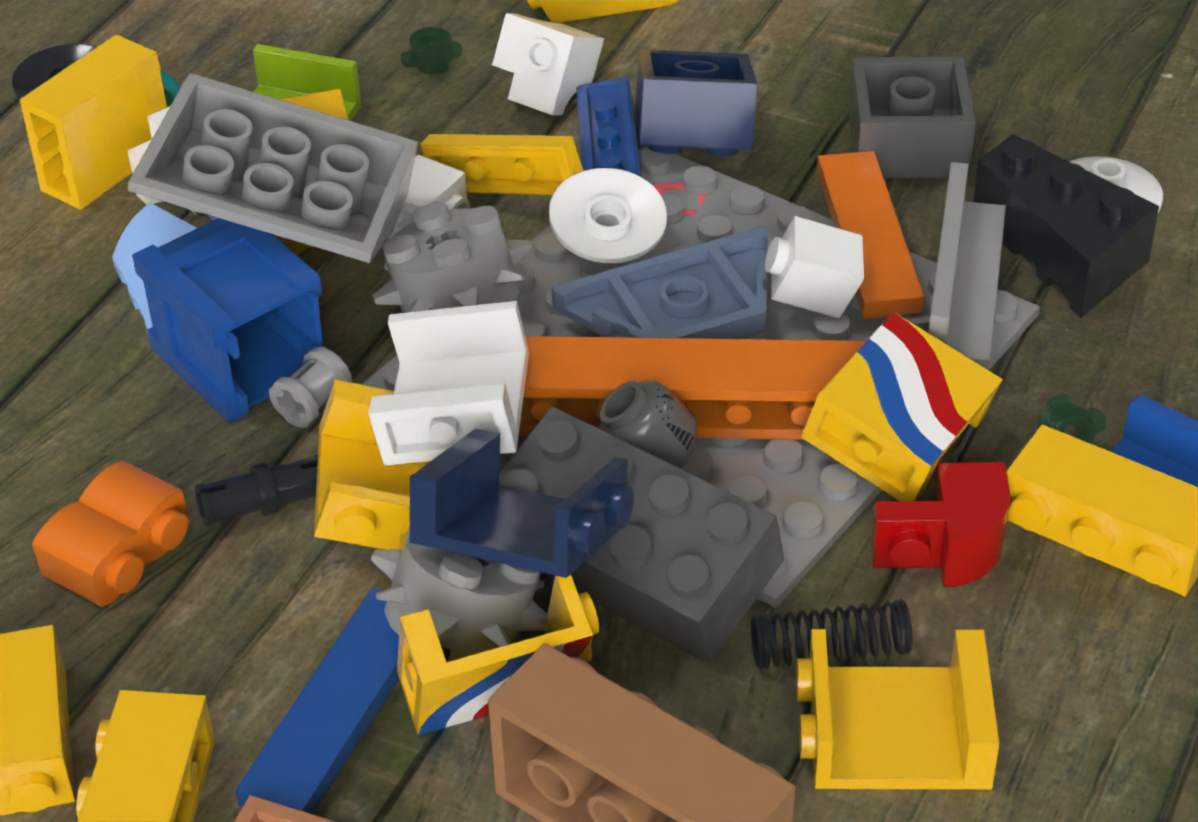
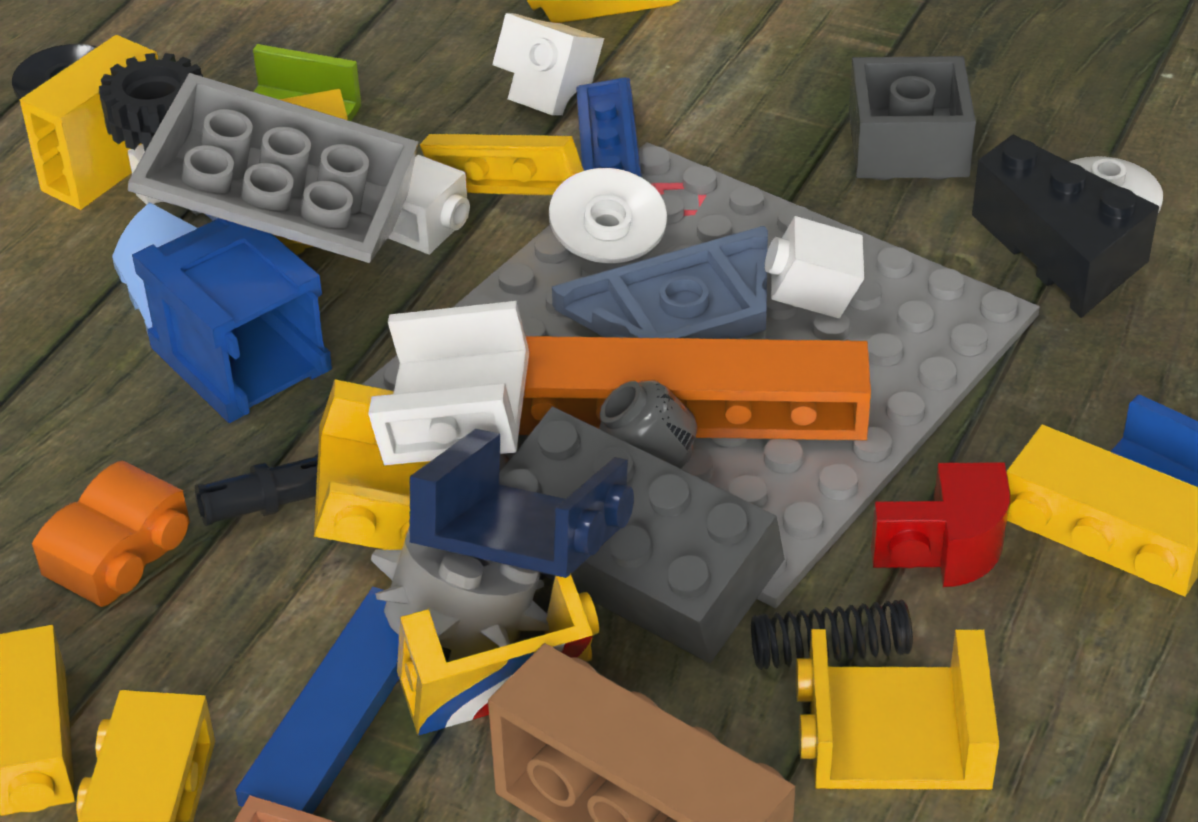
light grey bush [269,346,352,428] -> none
light grey brick [372,202,533,313] -> none
clear green plate [401,27,462,74] -> none
dark blue brick [635,49,758,156] -> none
panel [801,312,1003,501] -> none
orange tile [817,151,925,319] -> none
light grey fence [929,162,1006,370] -> none
clear green plate [1032,394,1106,444] -> none
none -> black tyre [99,53,203,151]

